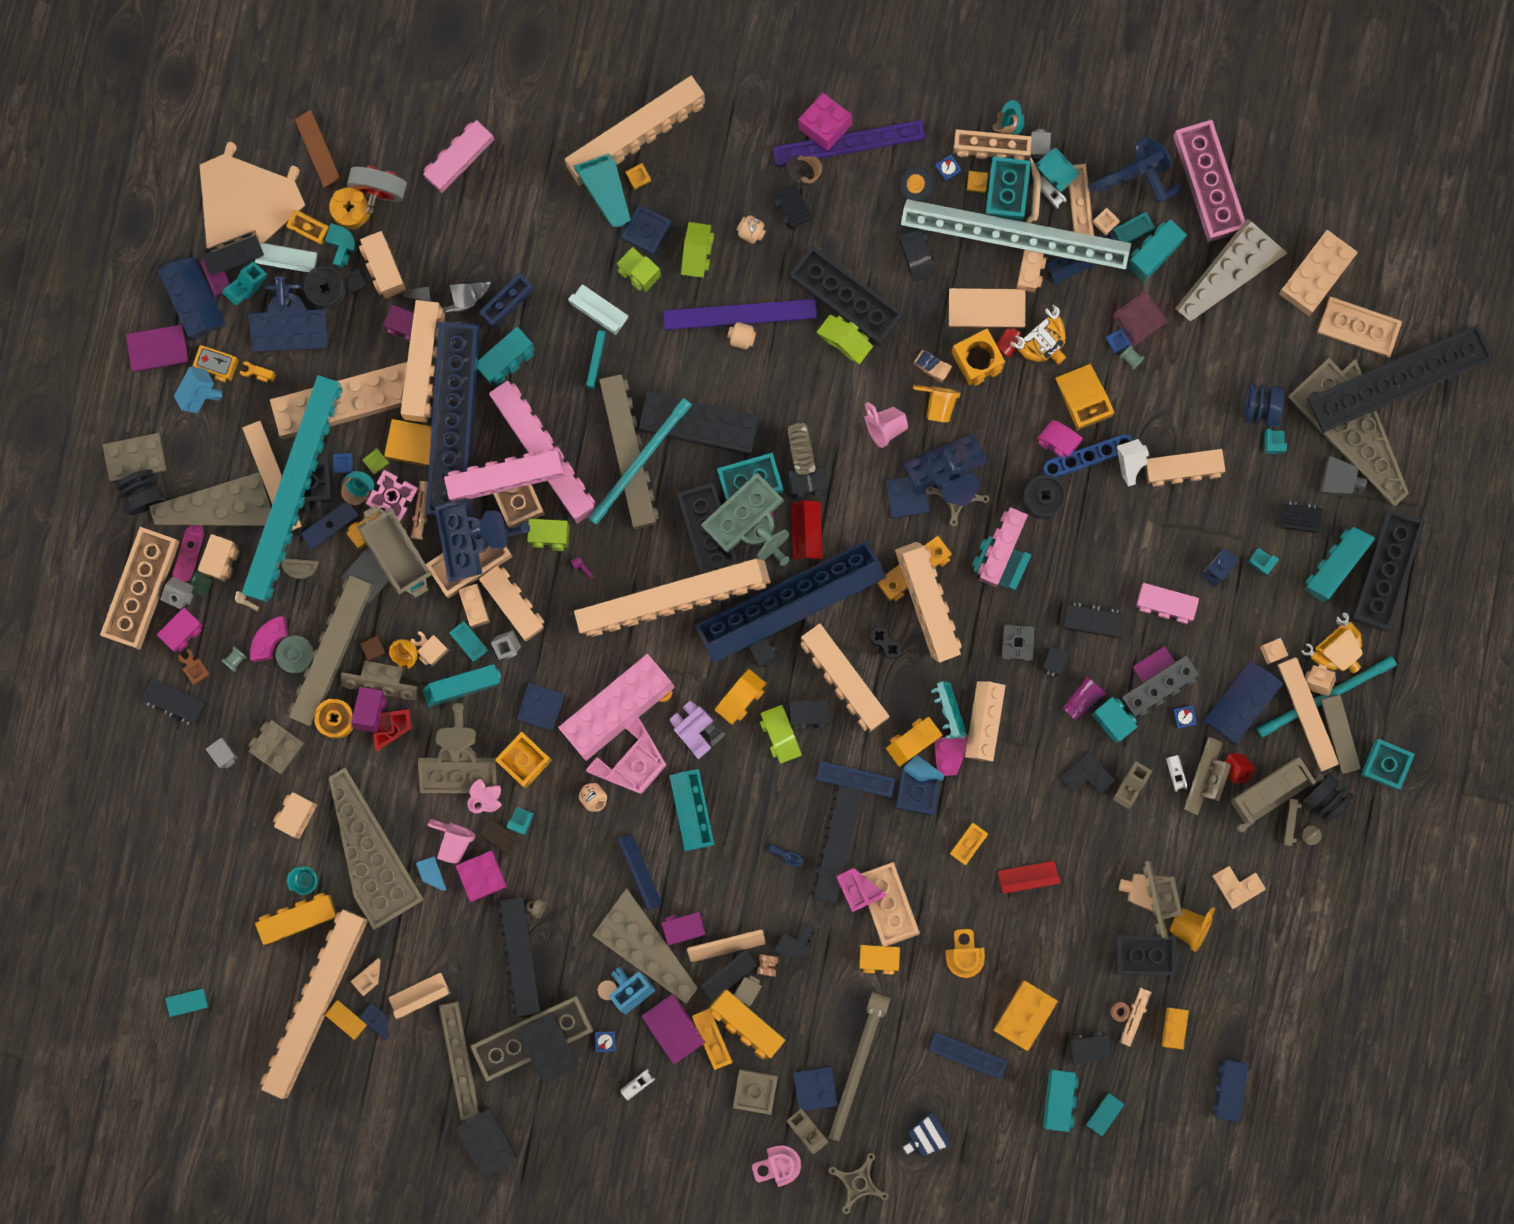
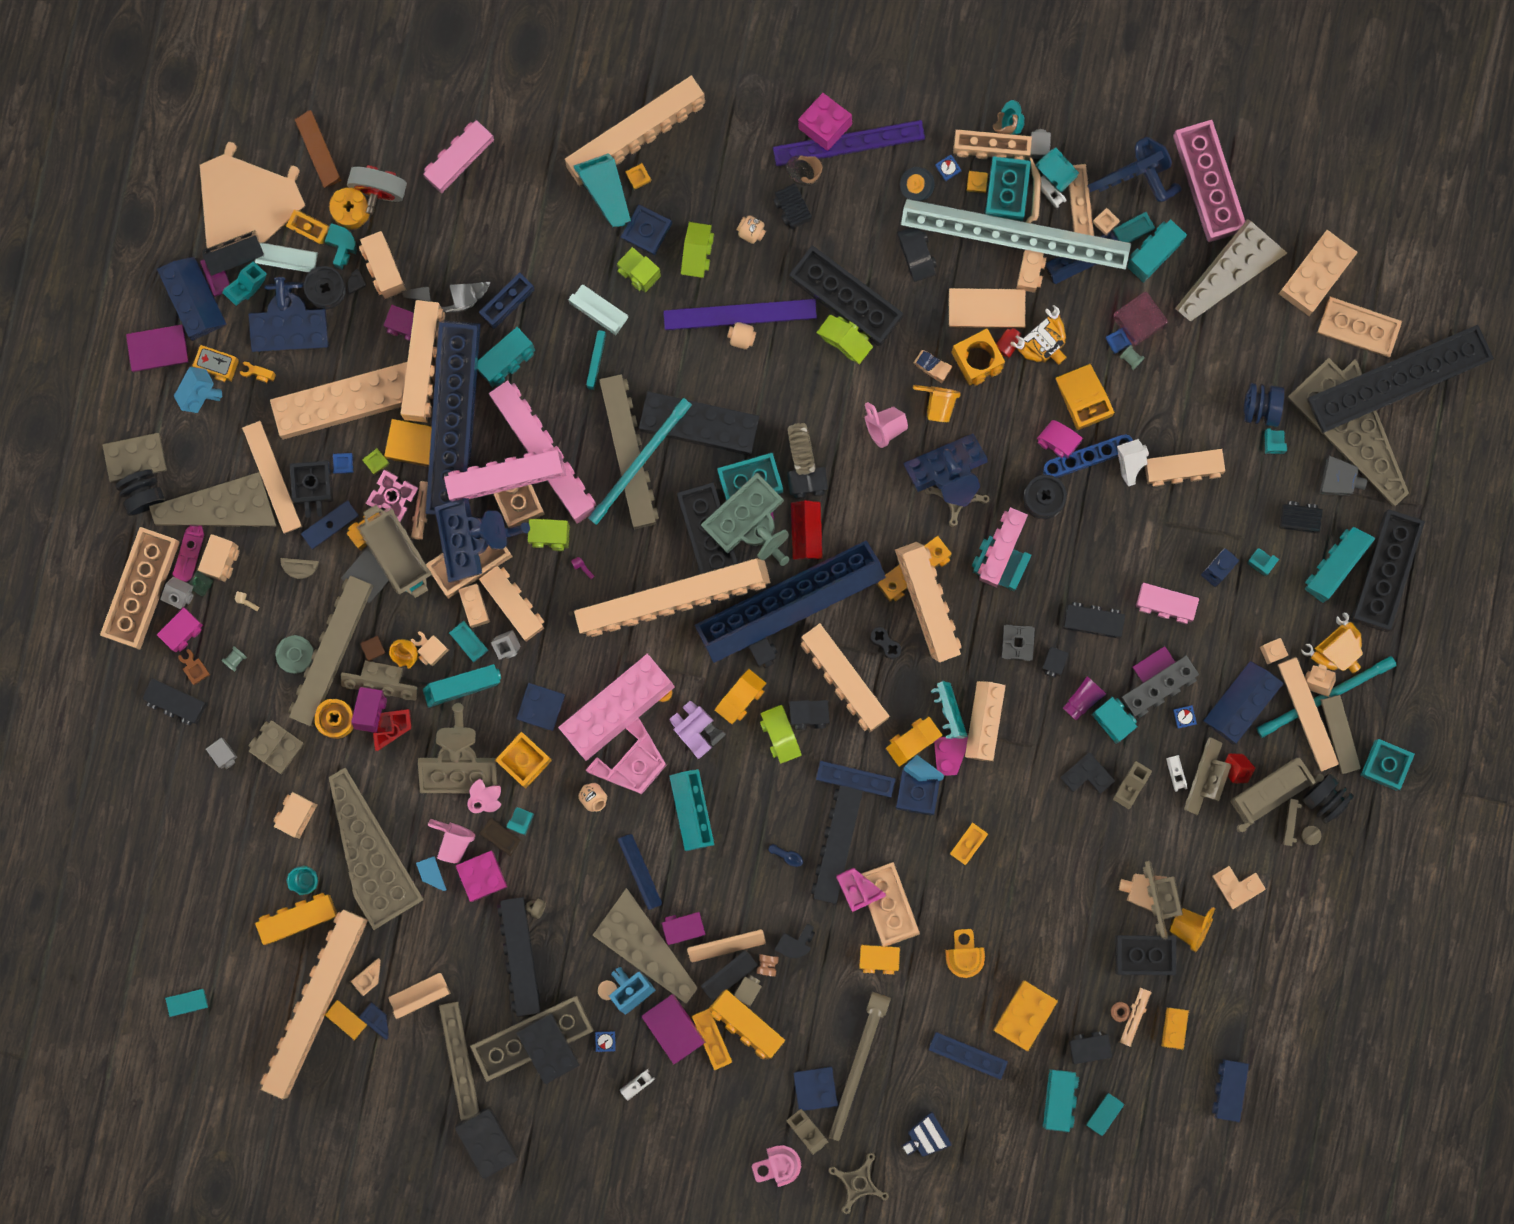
teal brick [242,375,343,602] -> none
dark pink brick [250,616,289,662] -> none
teal piece [341,471,374,505] -> none
dark tan plate [733,1069,778,1115] -> none
dark blue plate [886,477,930,519] -> none
red panel [998,861,1060,894] -> none

